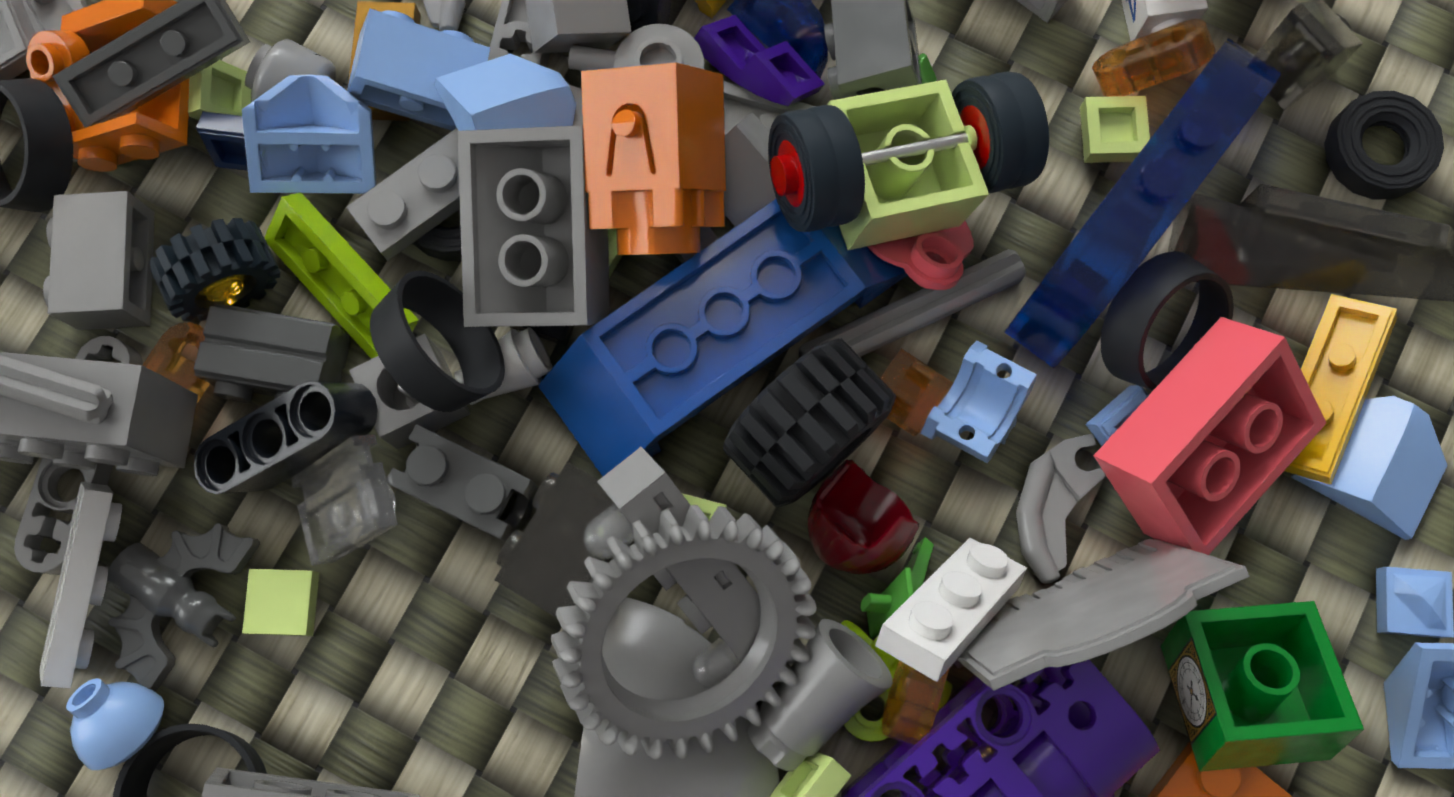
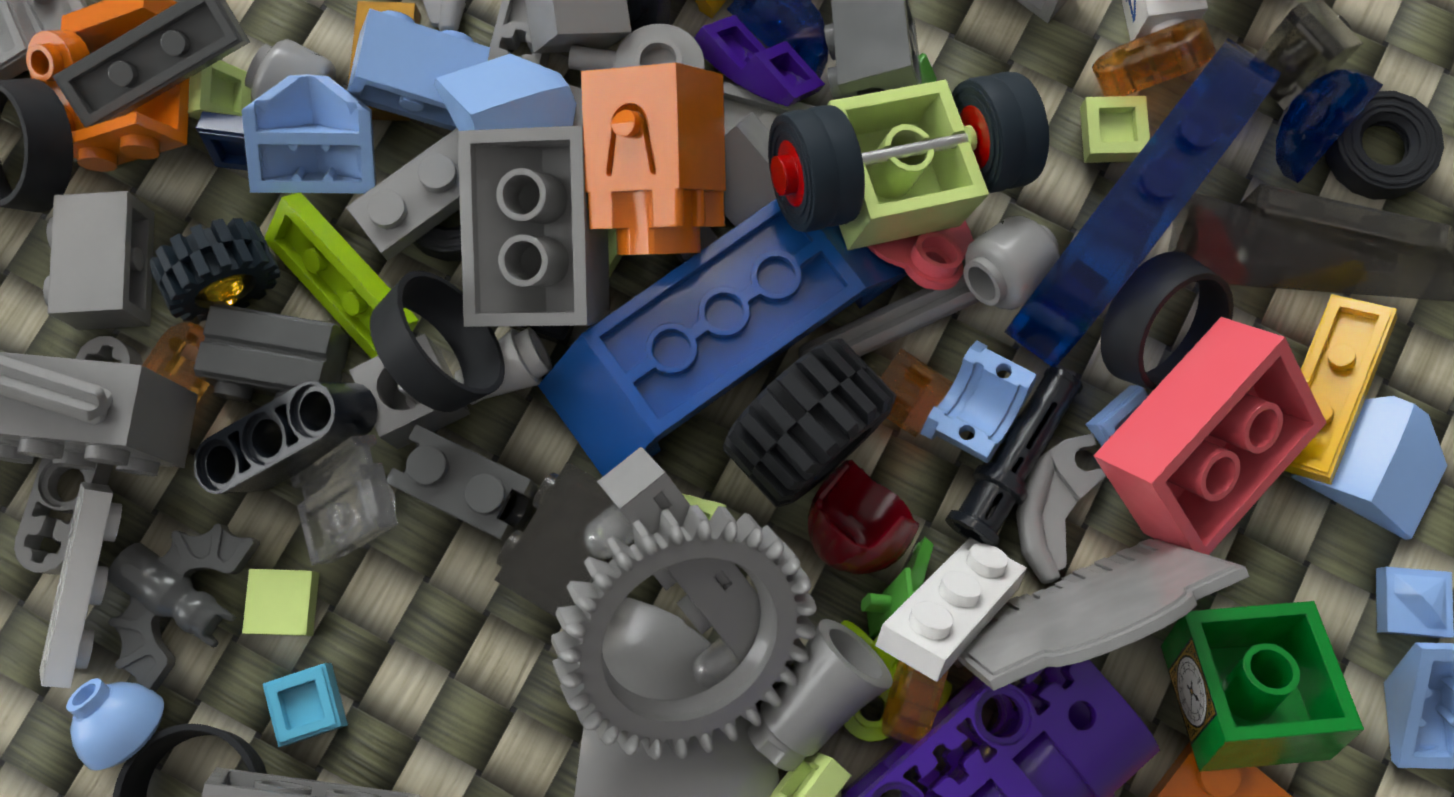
none -> medium azure tile [262,663,348,747]
none -> black pin [945,366,1083,547]
none -> light grey head [963,216,1060,310]
none -> clear blue plate [1276,69,1383,183]

